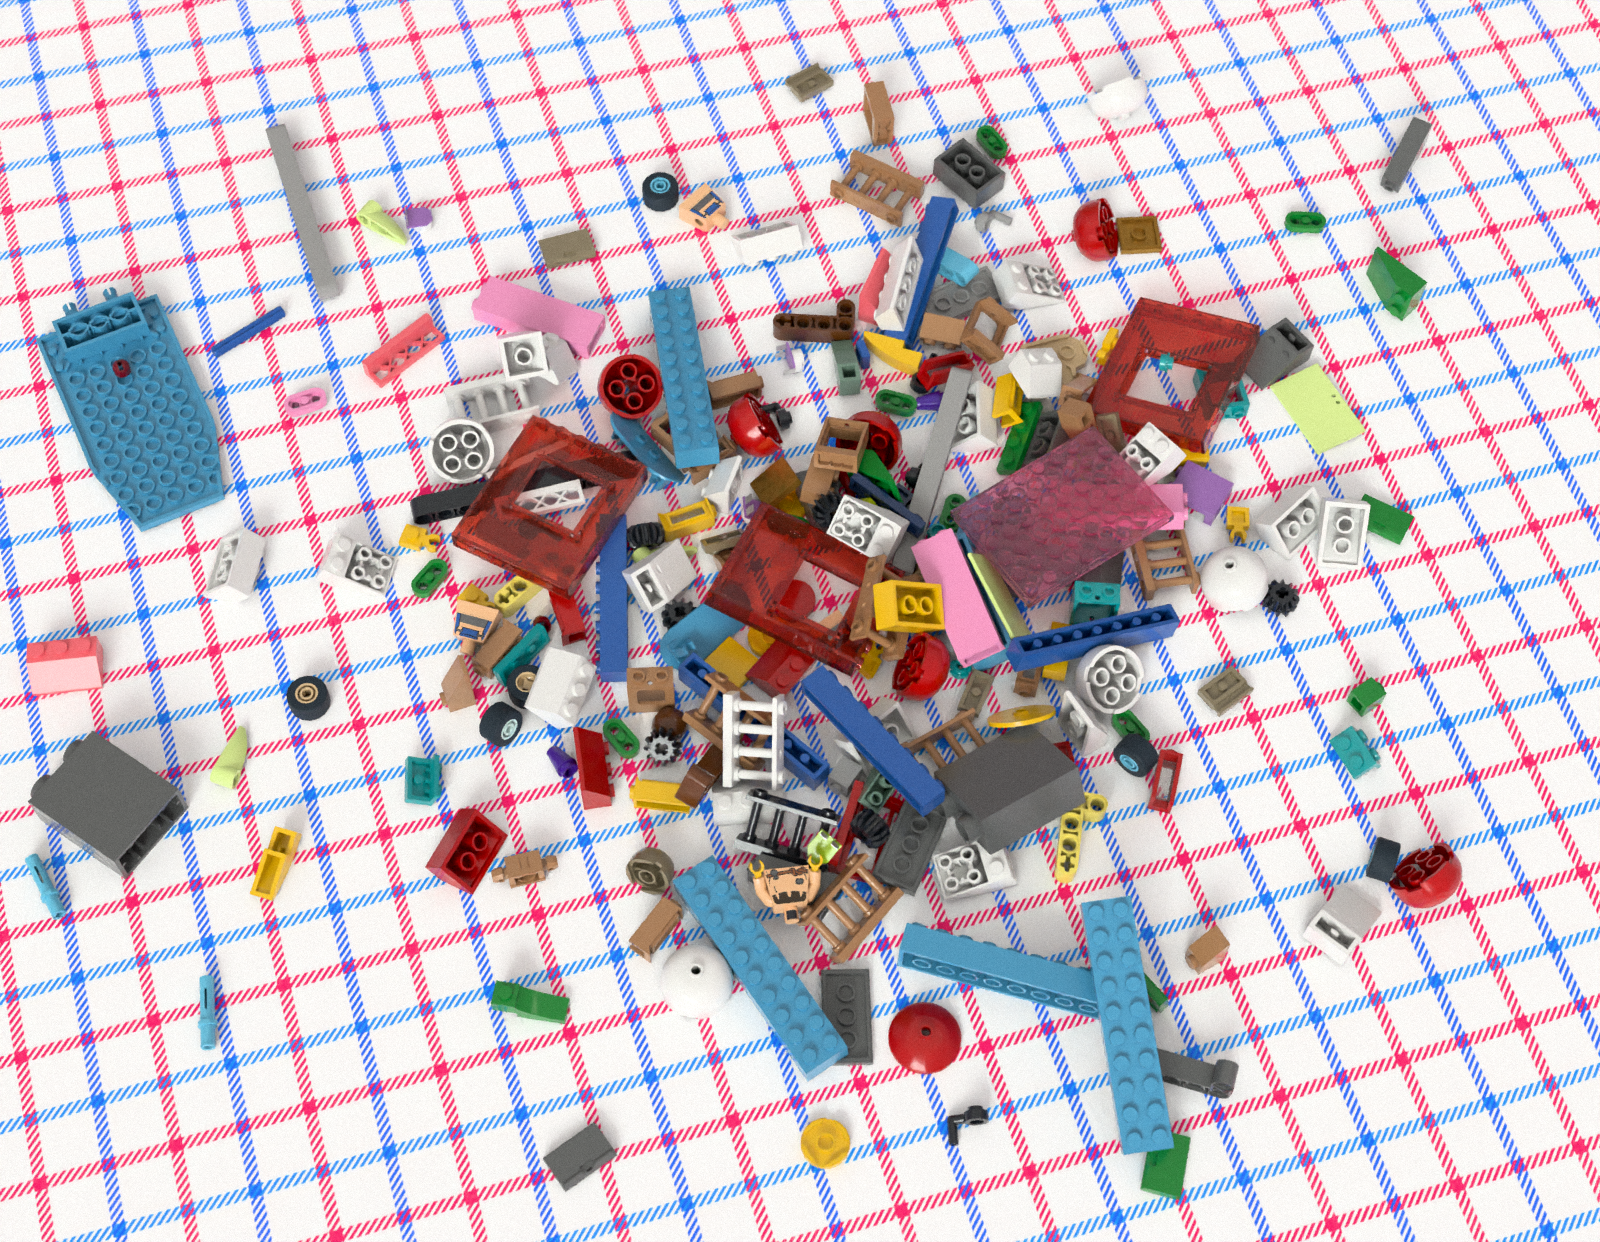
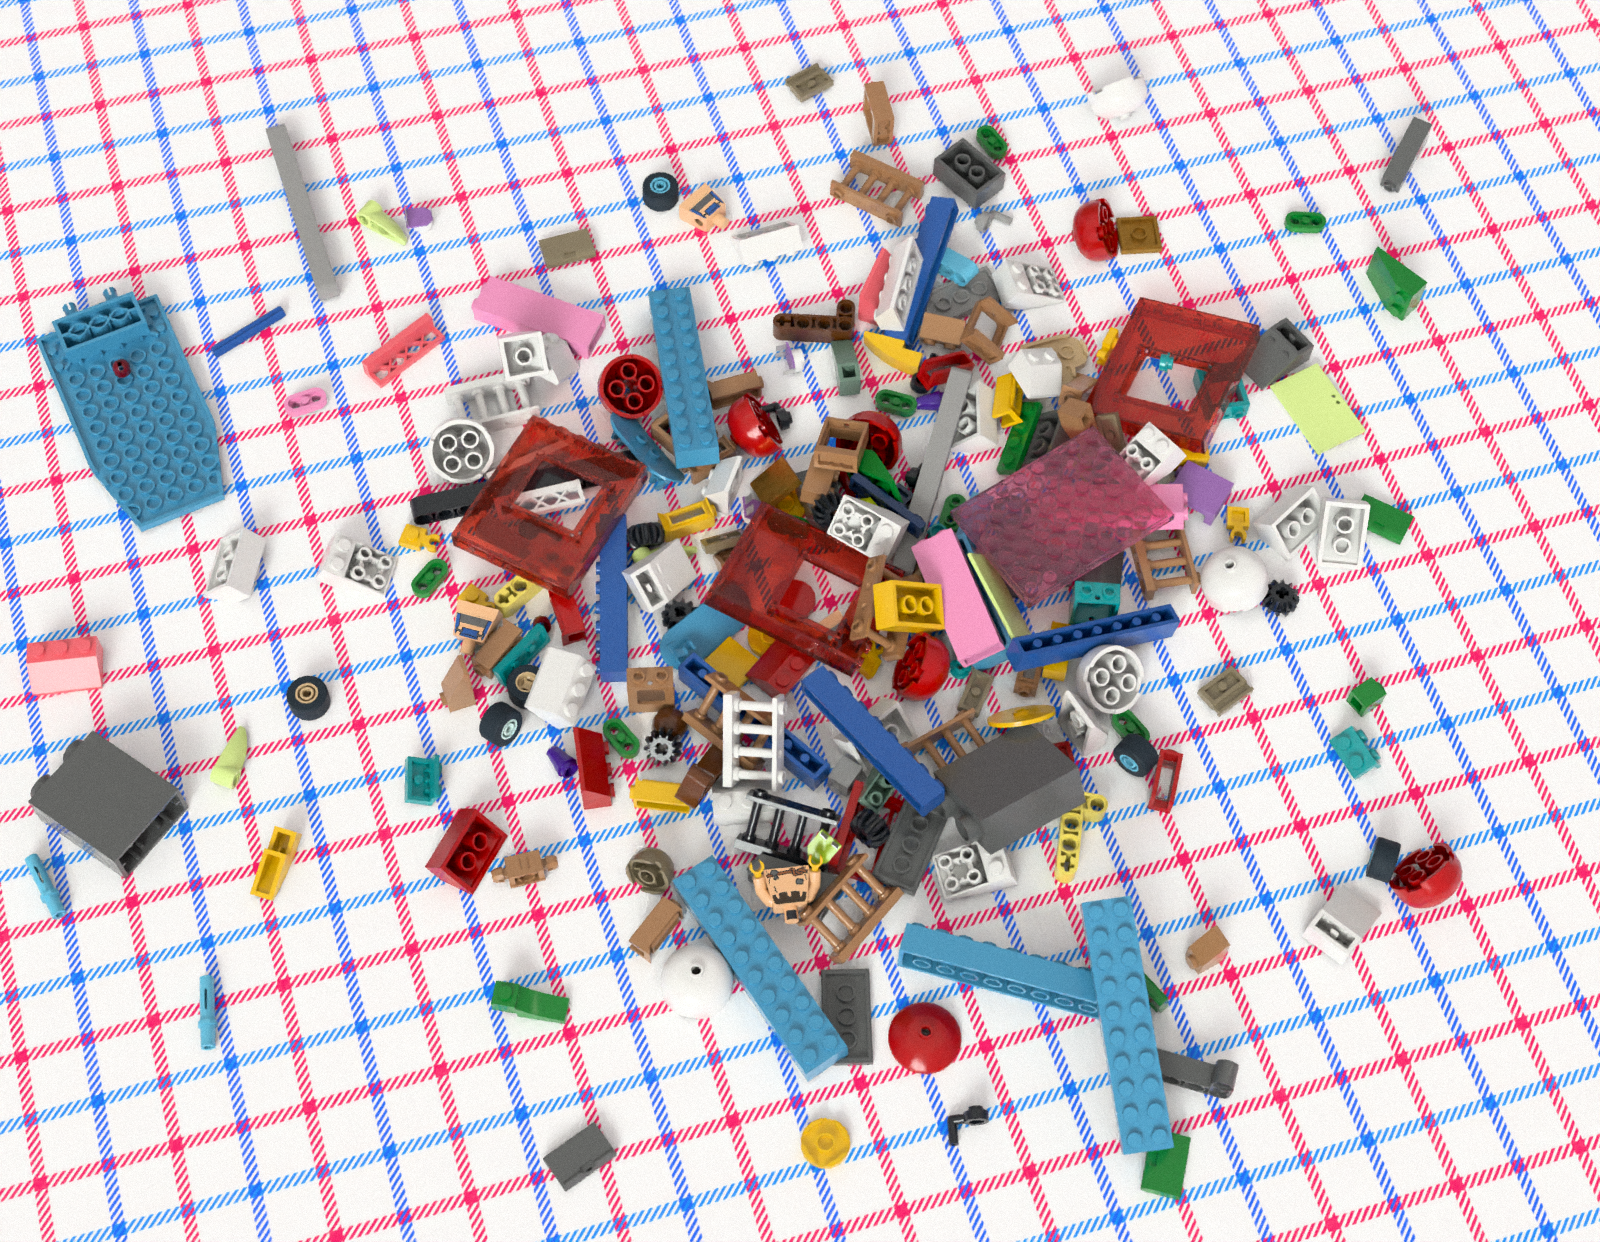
blue tile [855,339,870,370] -> none

